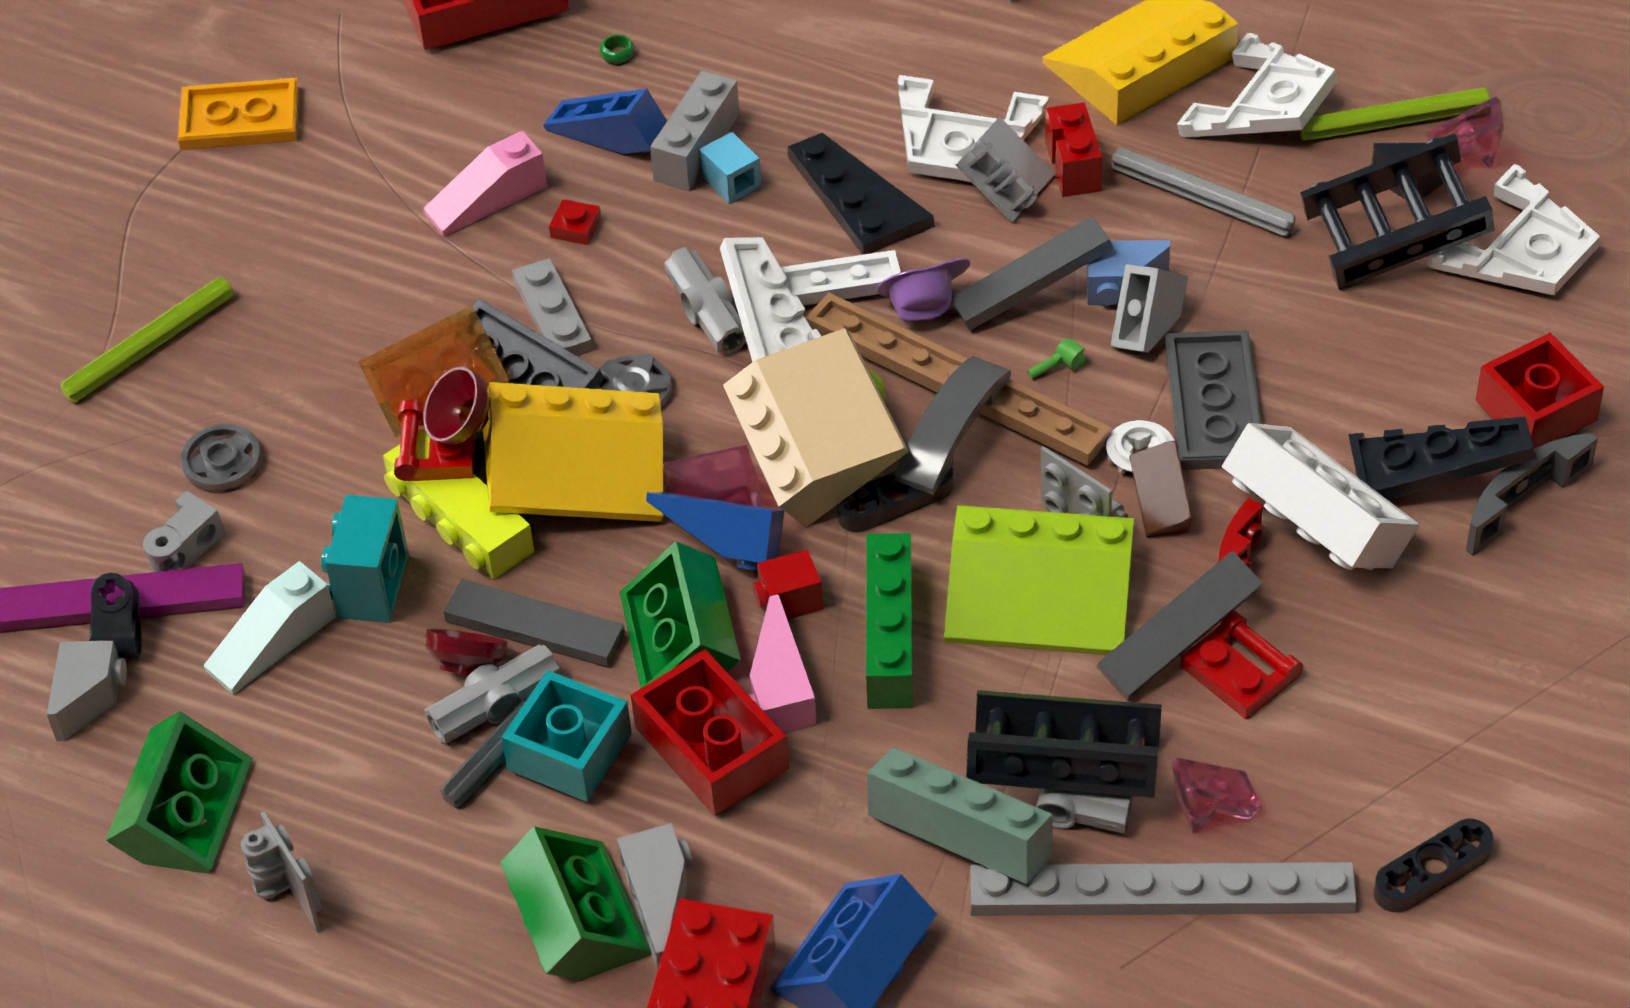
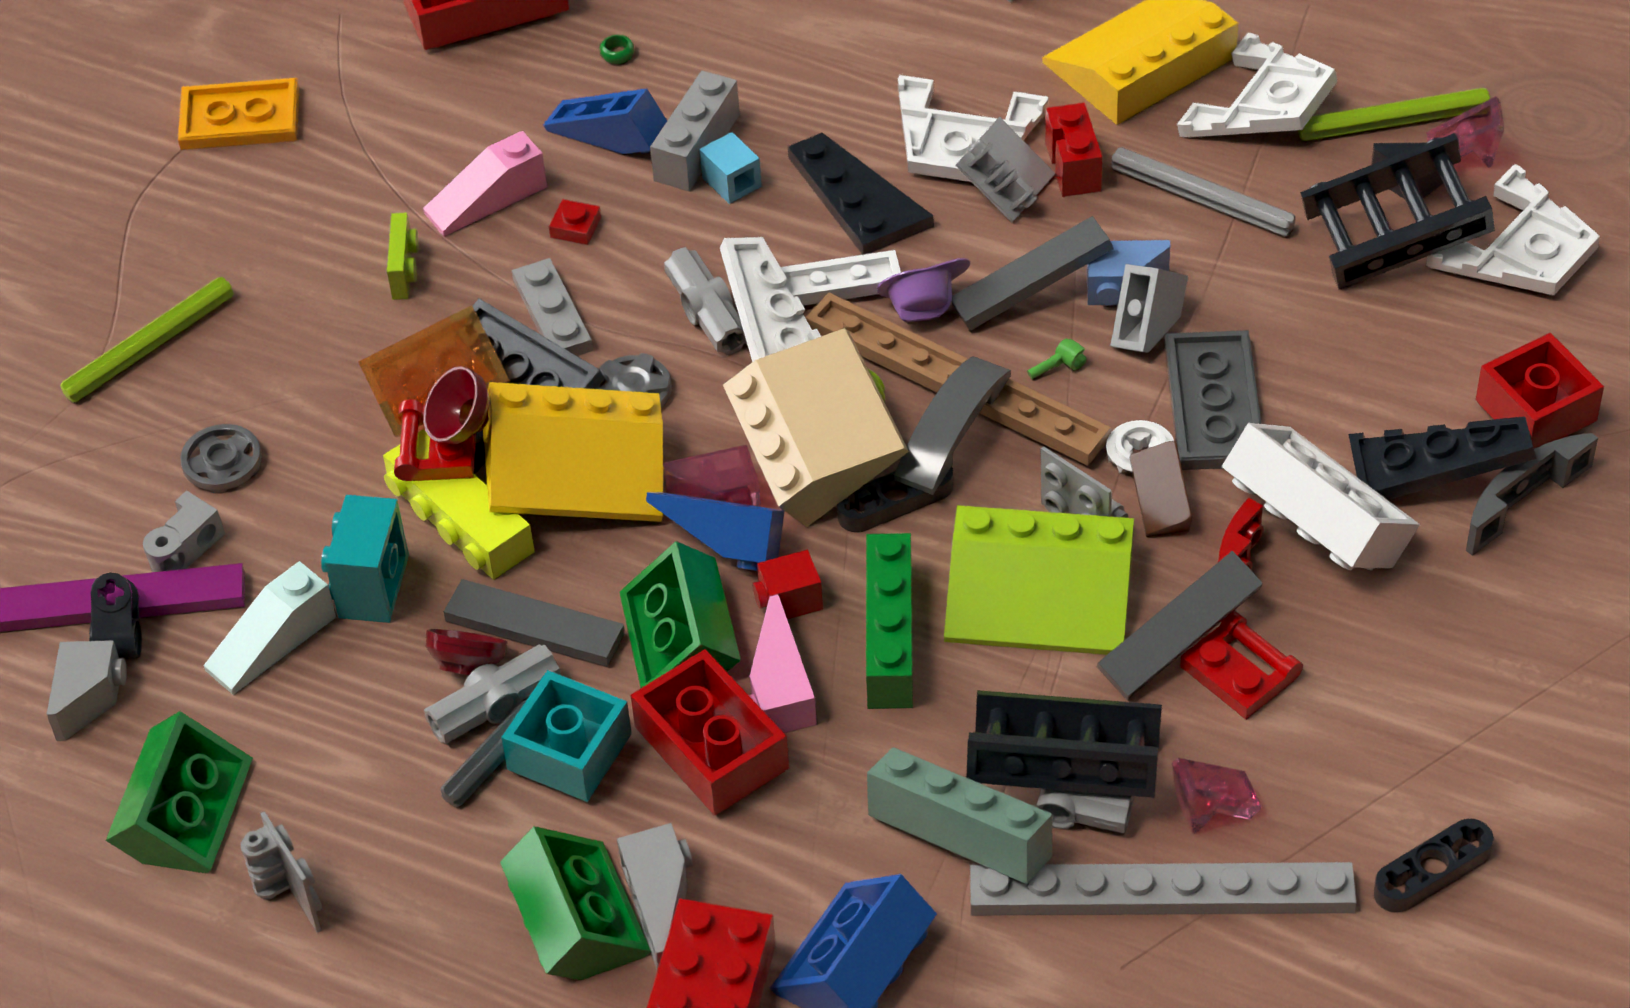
none -> lime plate [387,212,419,300]

